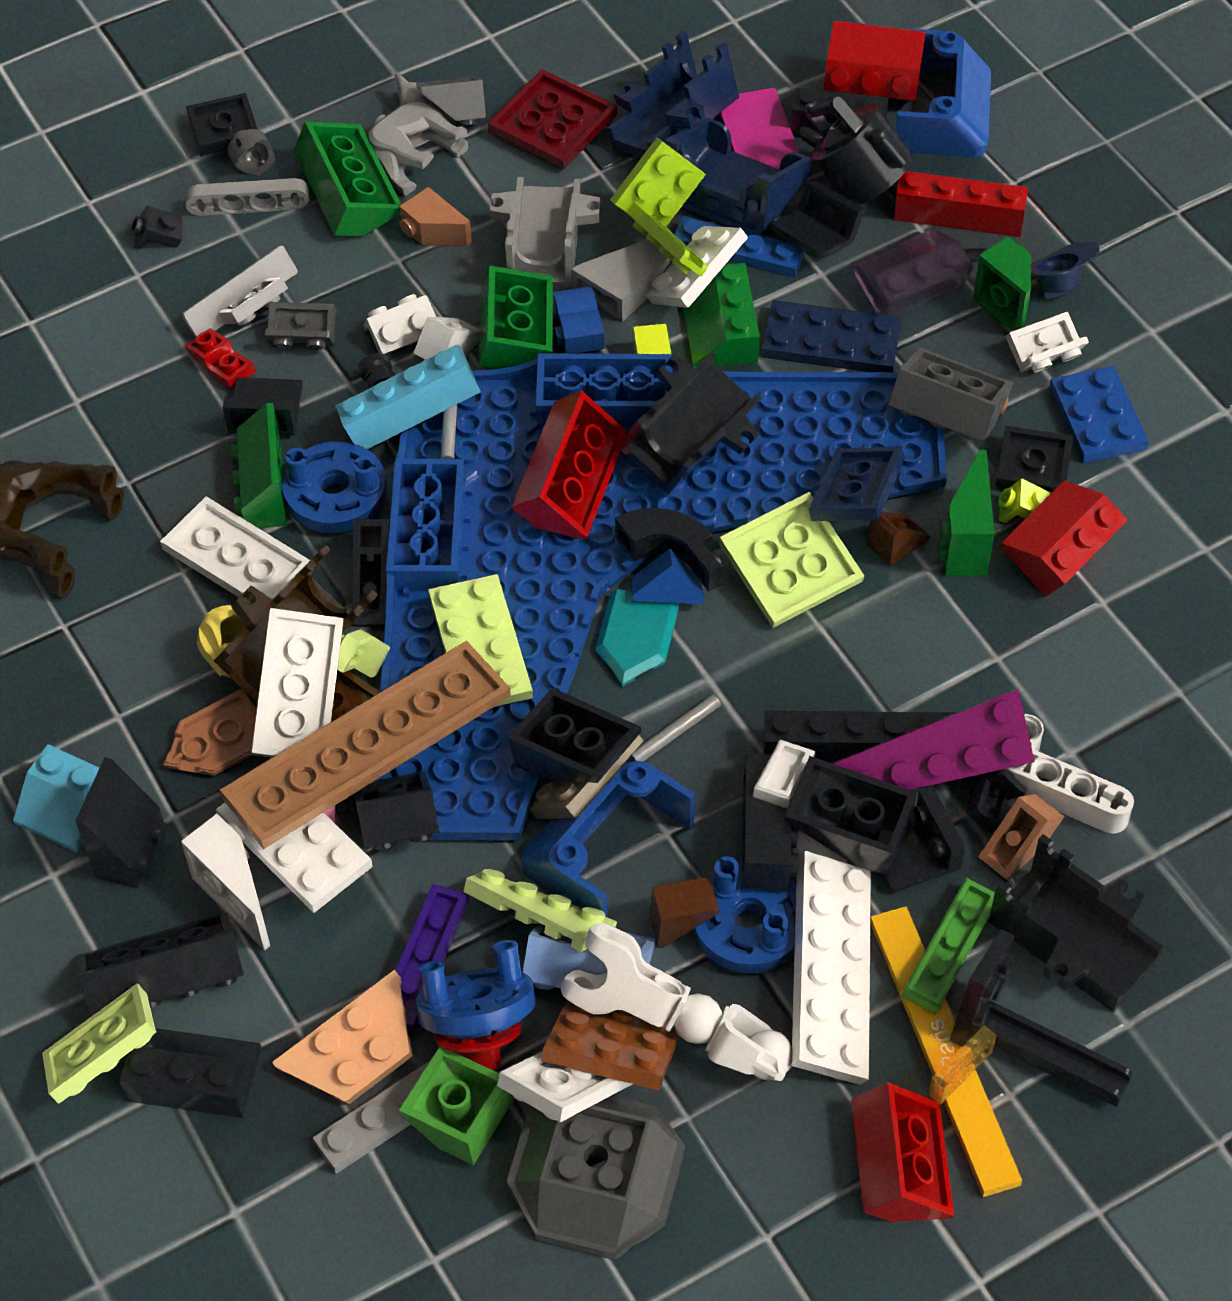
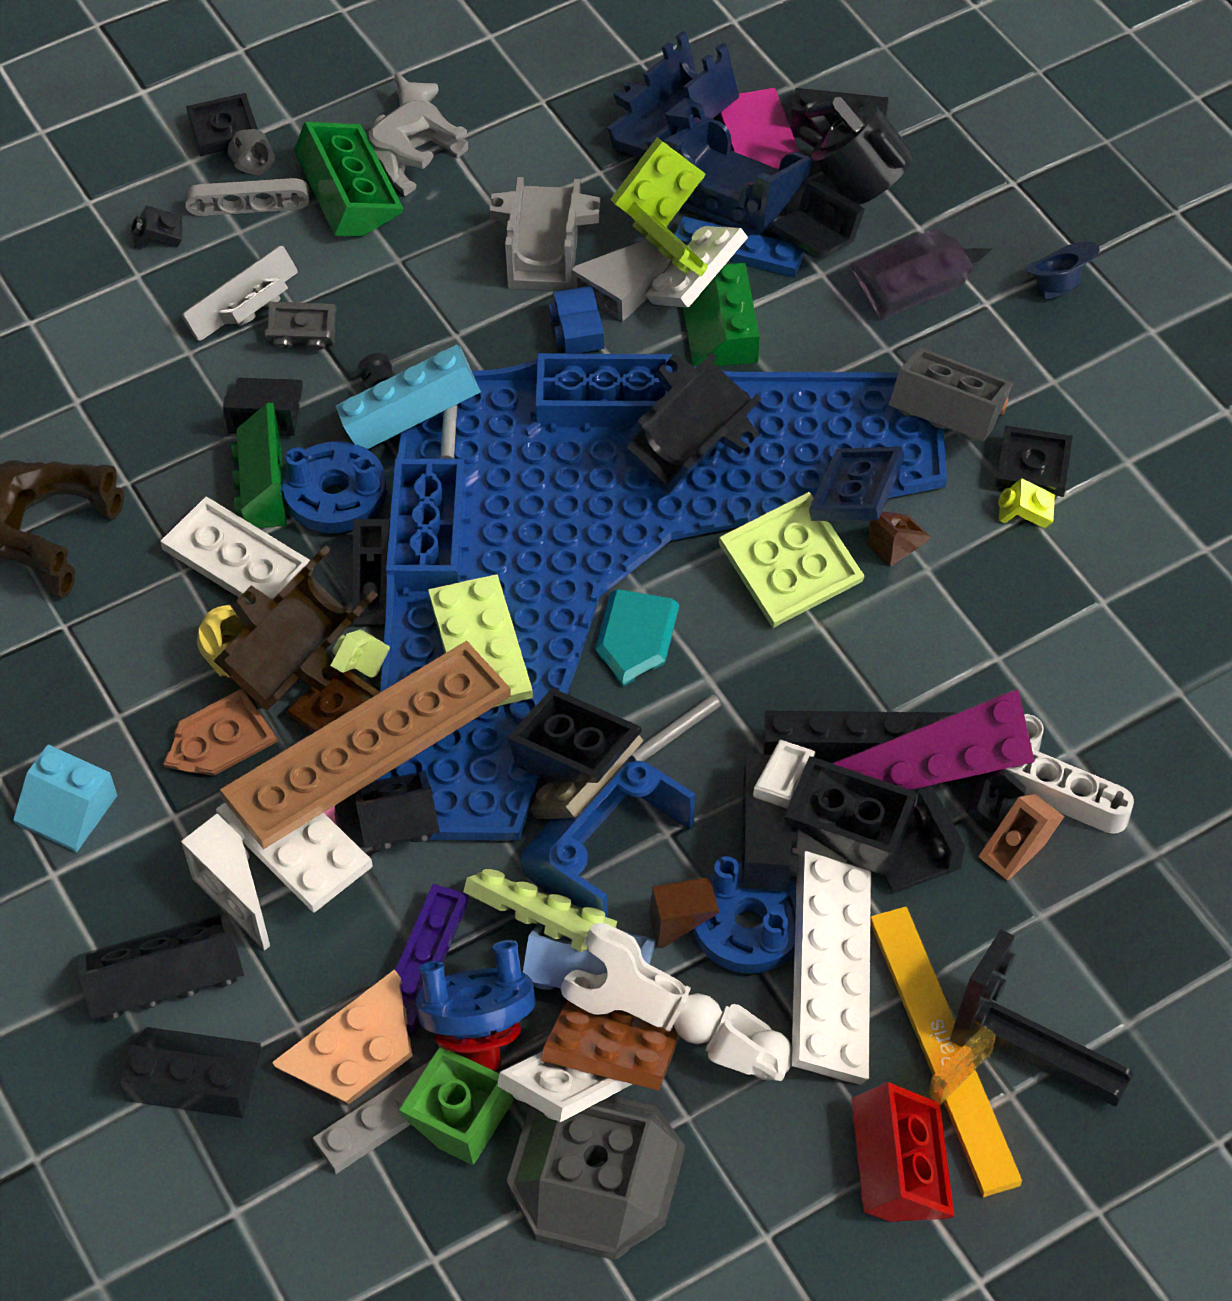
yellowish green plate [42,983,156,1104] -> none
black slope [75,757,167,888] -> none
red slope [185,328,256,390] -> none
white plate [251,608,343,758] -> none
white bracket [363,294,436,355] -> none
nougat slope [399,187,472,246] -> none
white slope [414,317,480,361] -> none
dark grey slope [416,76,486,125] -> none
green slope [479,265,553,369] -> none
dark red plate [488,69,617,170] -> none
red slope [512,390,628,540] -> none
black arch [615,508,723,592] -> none
blue slope [631,549,704,604] -> none
neon yellow brick [633,324,671,354] -> none
dark blue plate [762,300,902,373] -> none
red slope [823,20,926,101] -> none
red slope [894,171,1028,237] -> none
blue windscreen [895,28,991,157] -> none
bright green tile [901,877,995,1014] -> none
green slope [937,450,994,576] -> none
green slope [973,236,1031,332] -> none
black piece [988,834,1163,1013] -> none
red slope [998,480,1128,596] -> none
white bracket [1005,312,1089,373] -> none
blue plate [1049,366,1149,463] -> none

